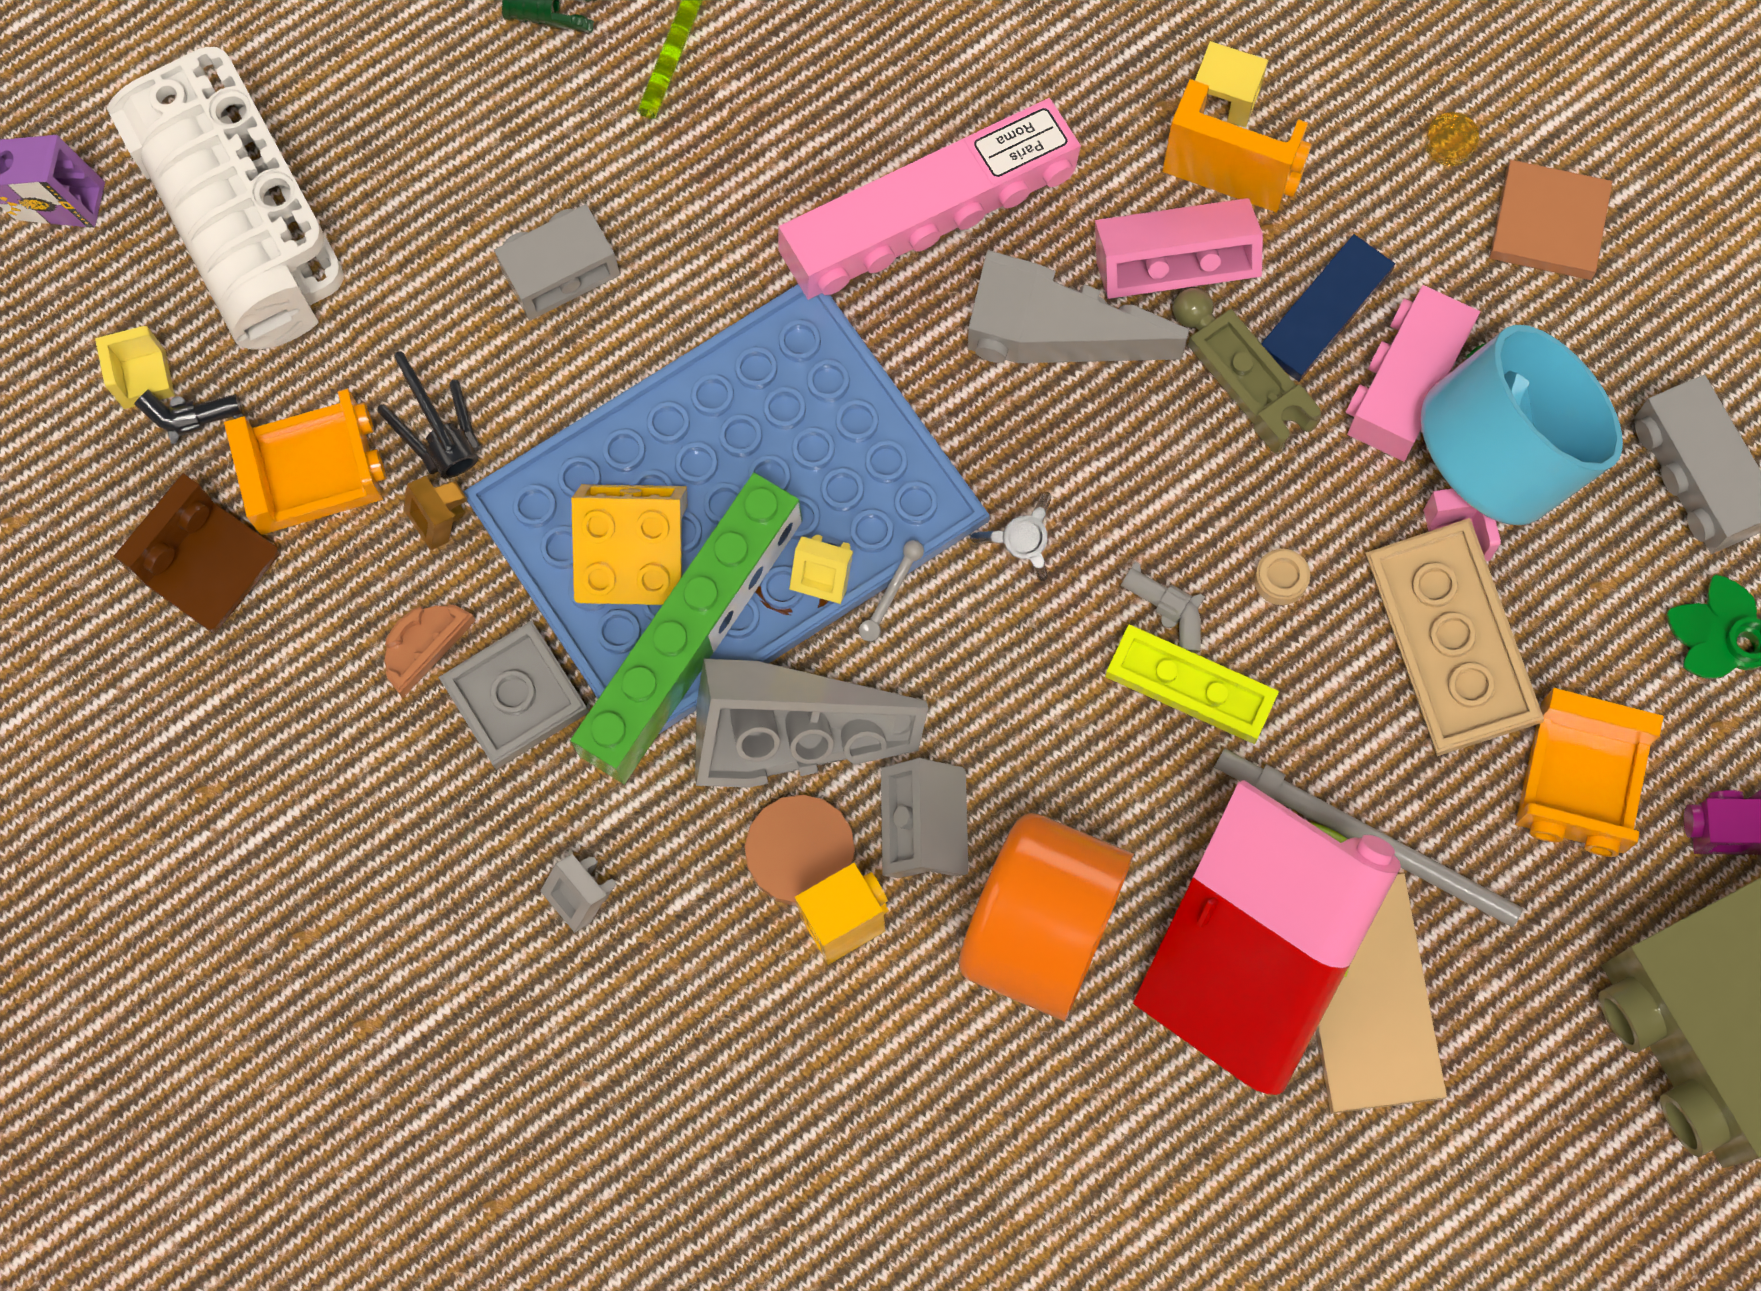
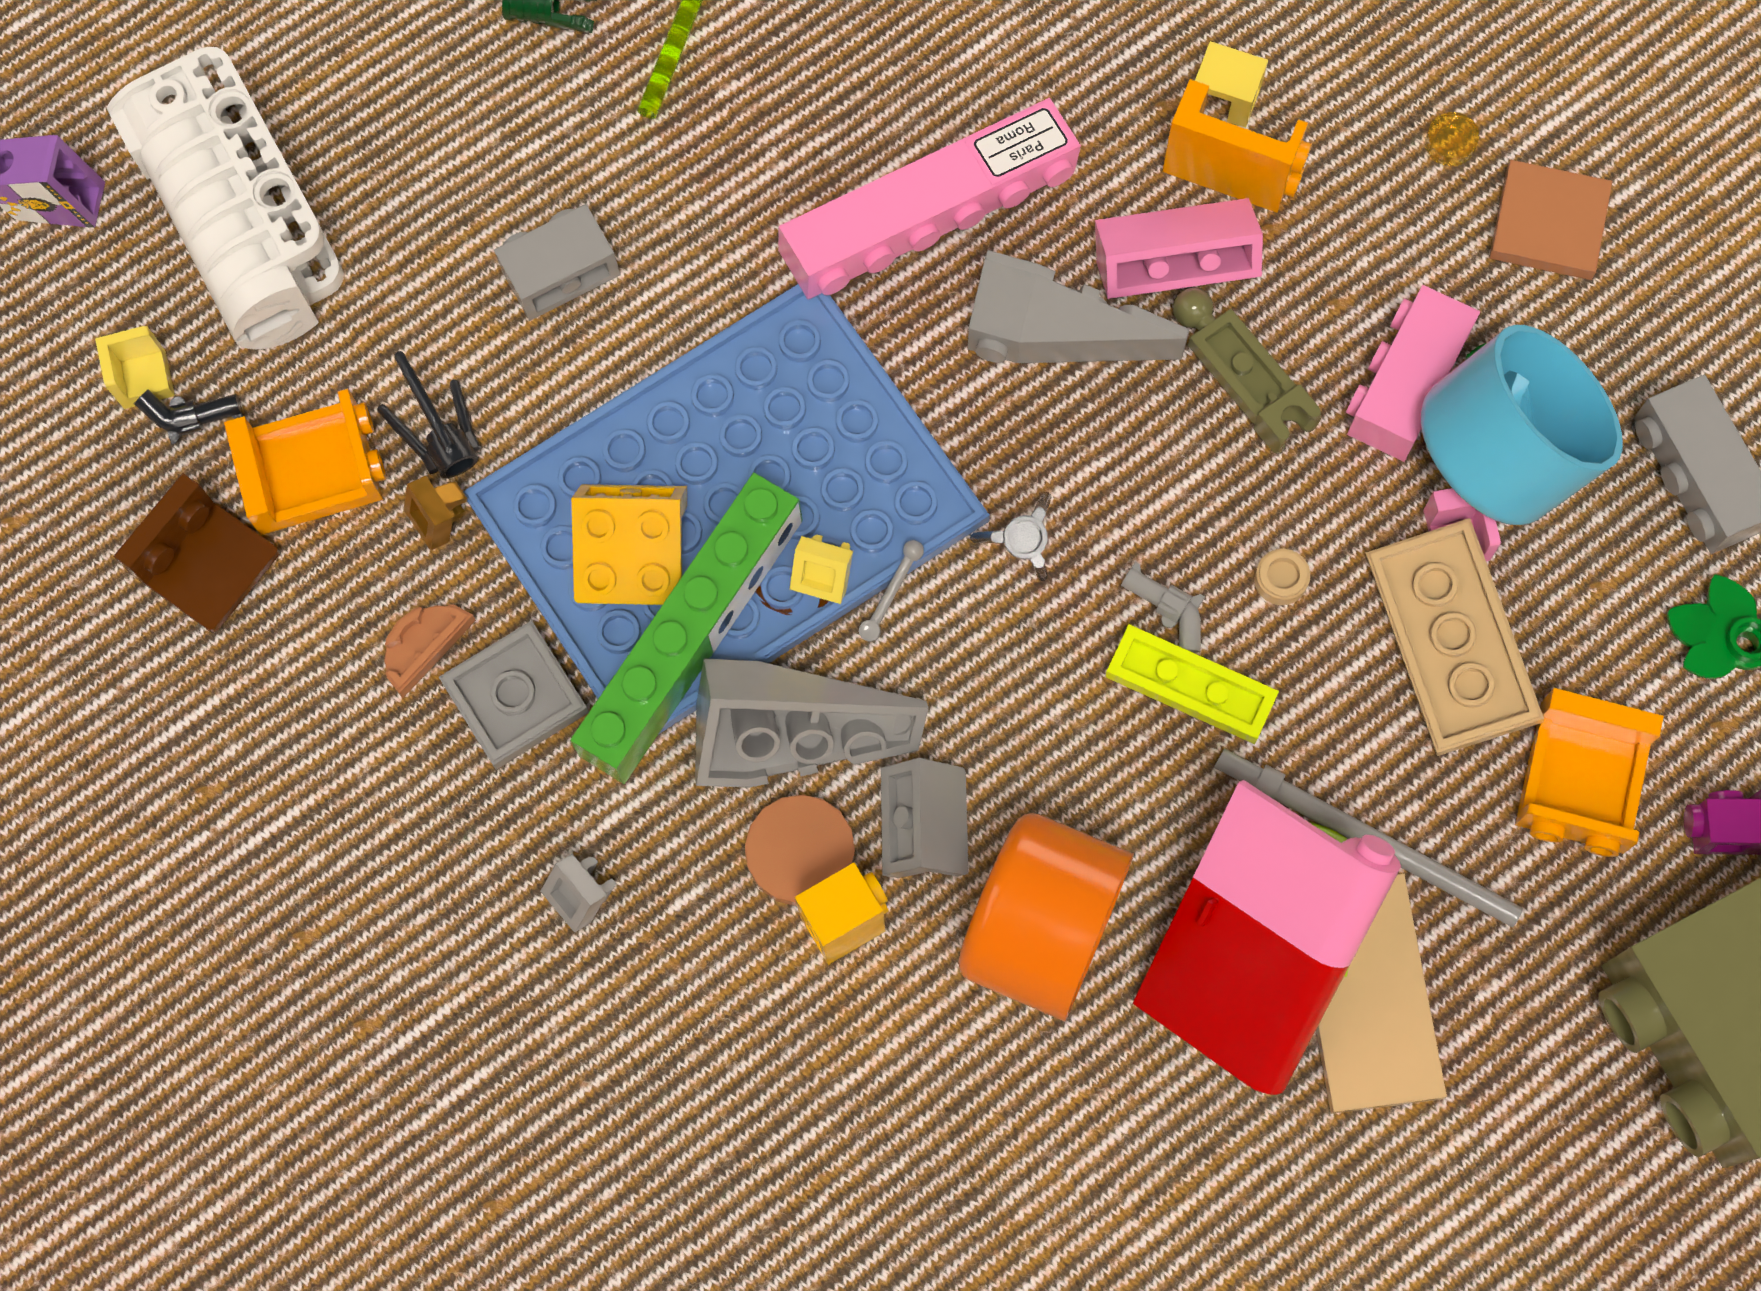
dark blue tile [1261,234,1396,382] -> none

